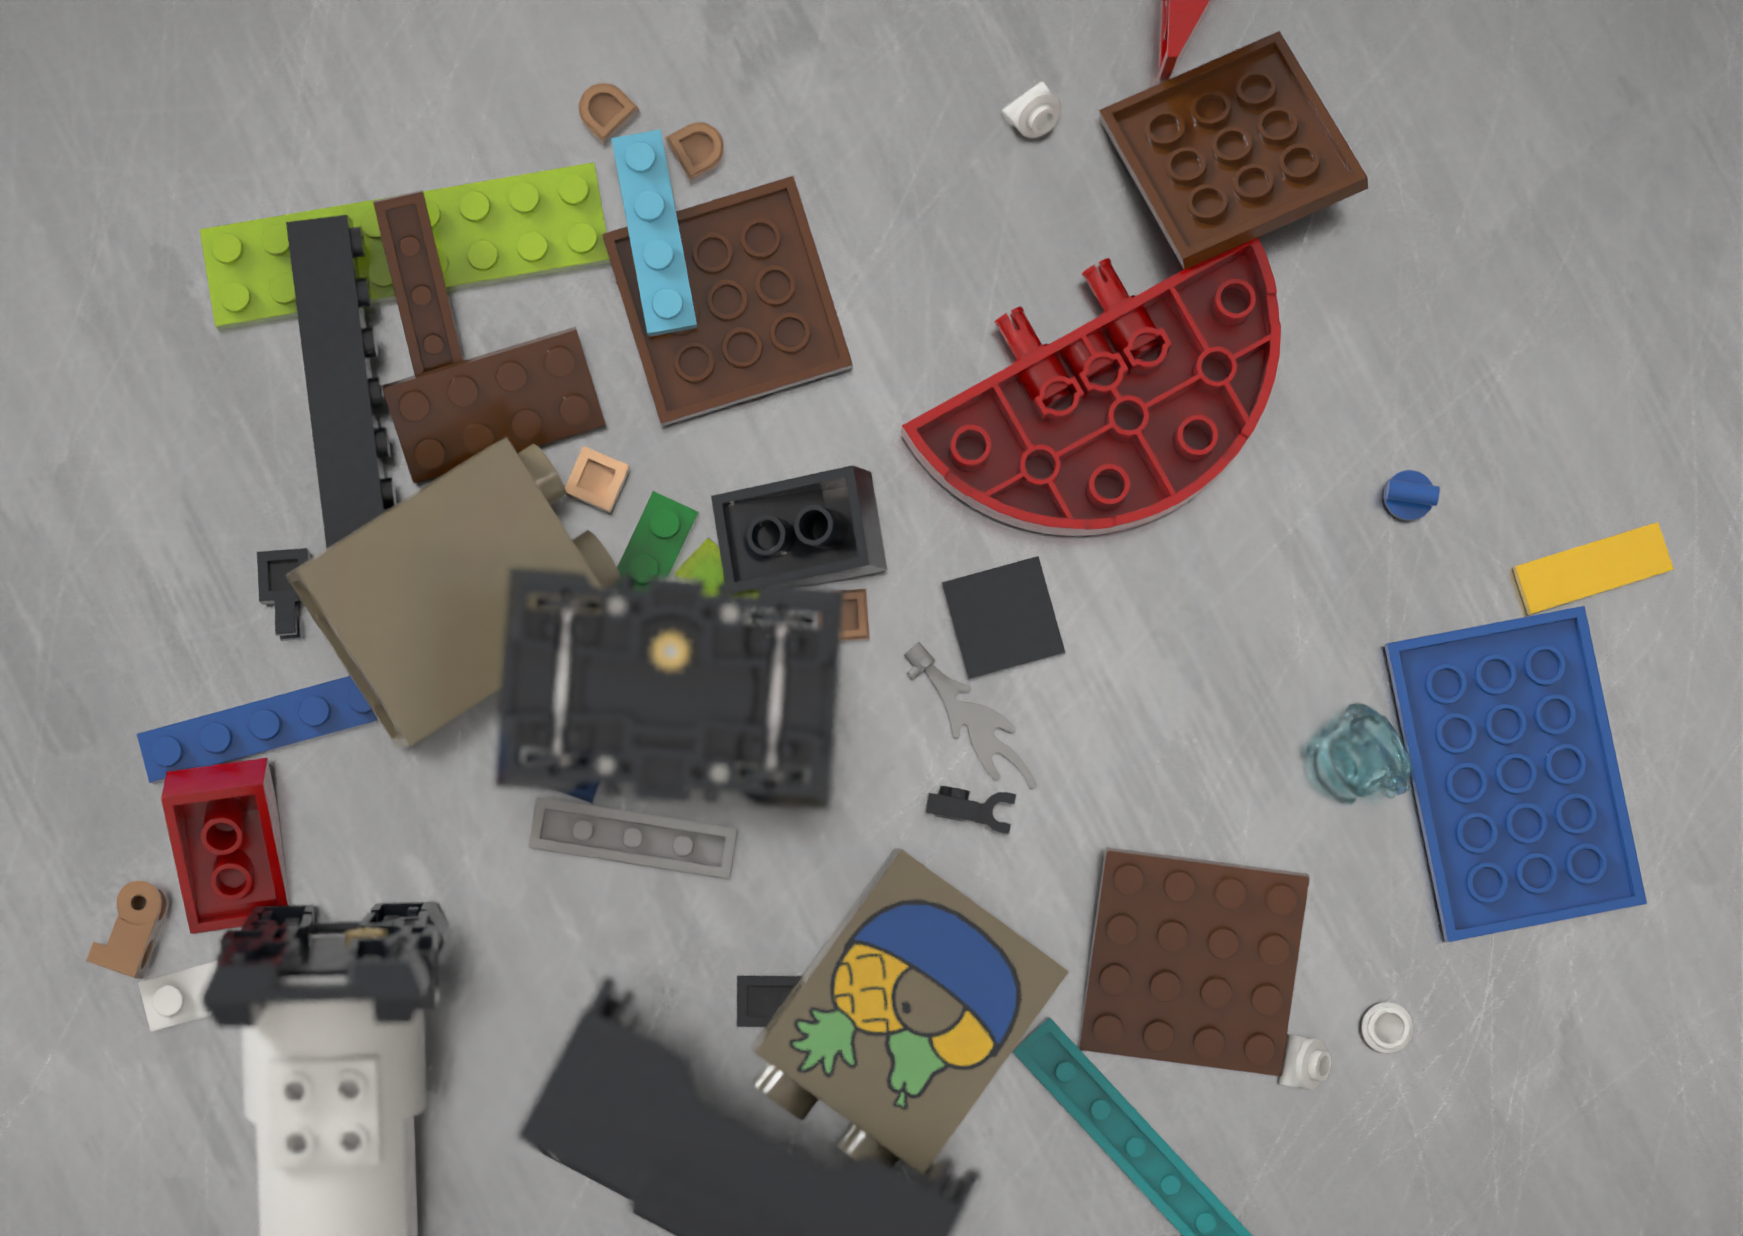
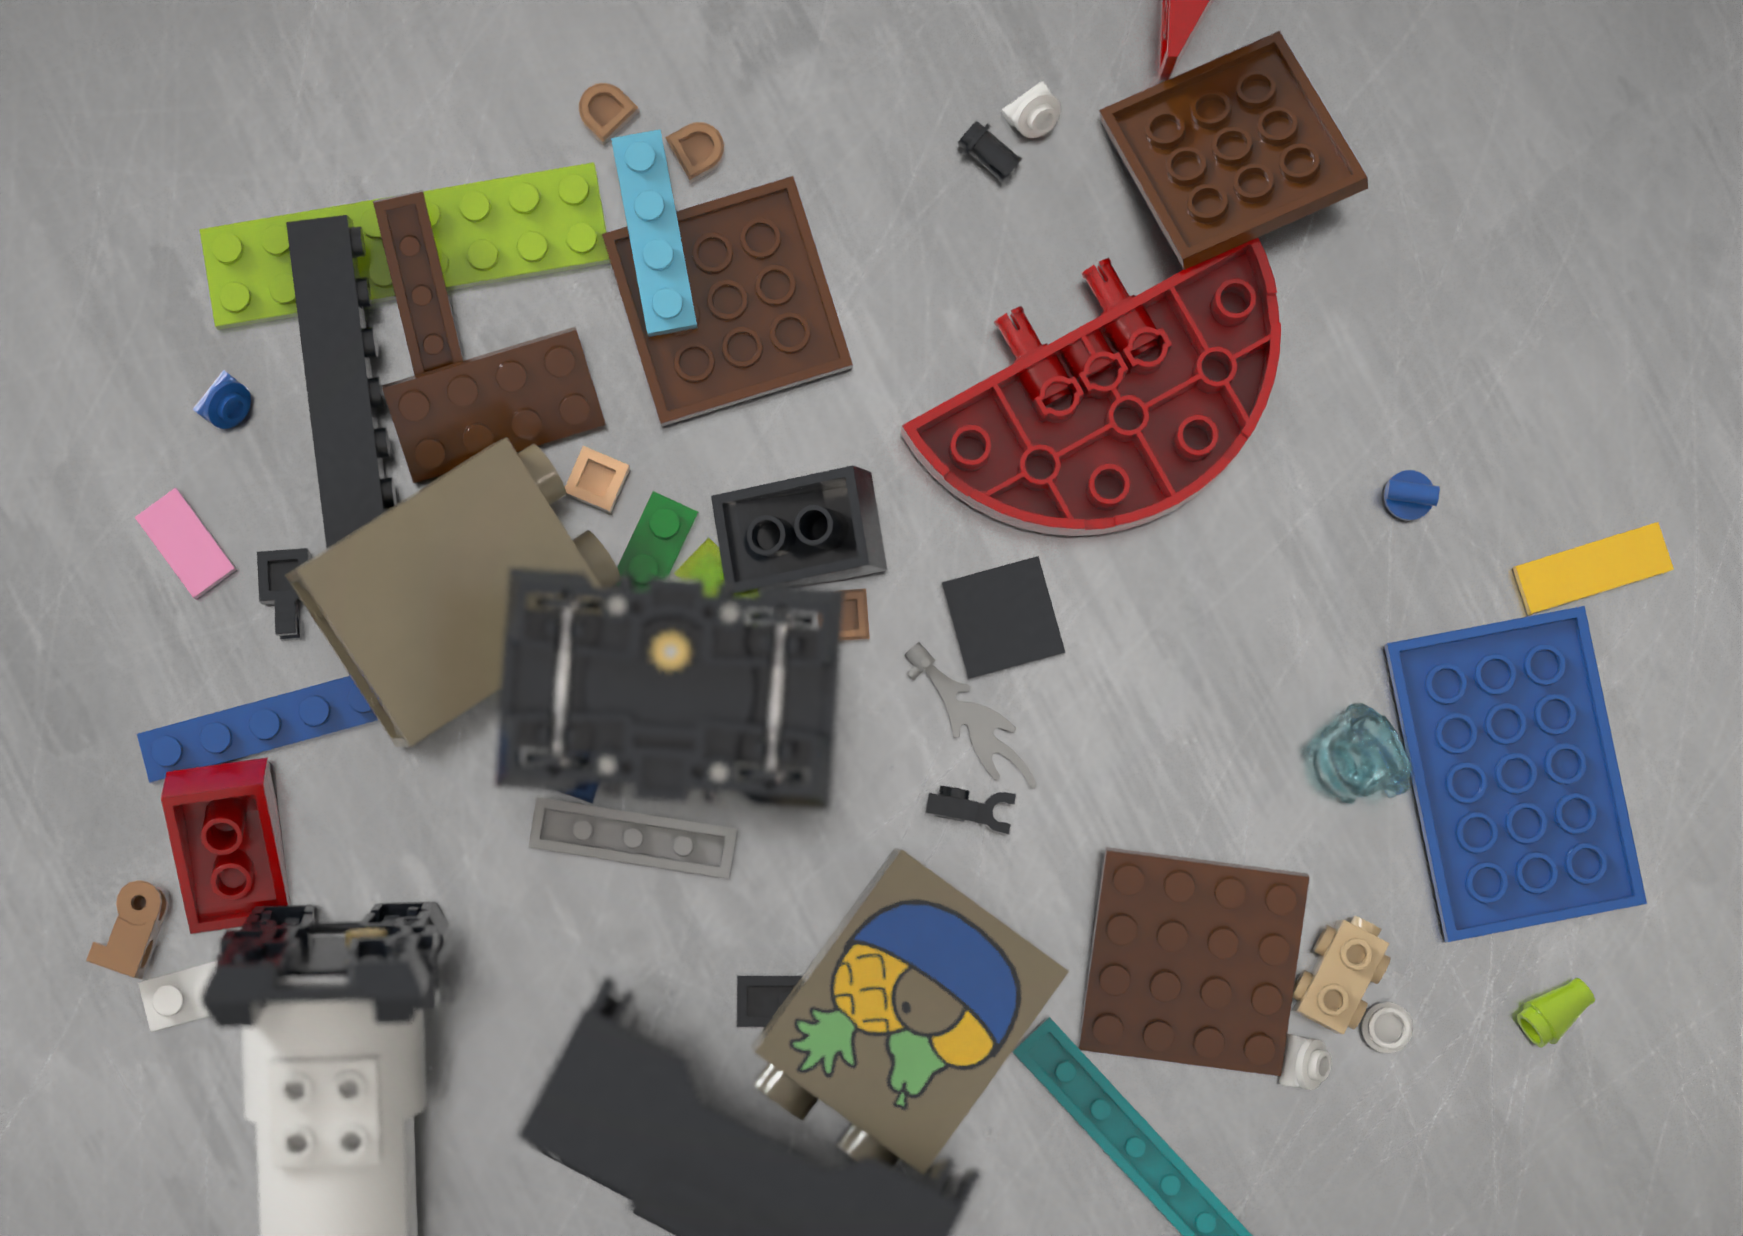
none -> bright pink tile [135,488,237,599]
none -> blue plate [192,370,251,429]
none -> black pin [957,120,1023,183]
none -> tan brick [1292,916,1391,1035]
none -> lime cone [1517,978,1595,1048]

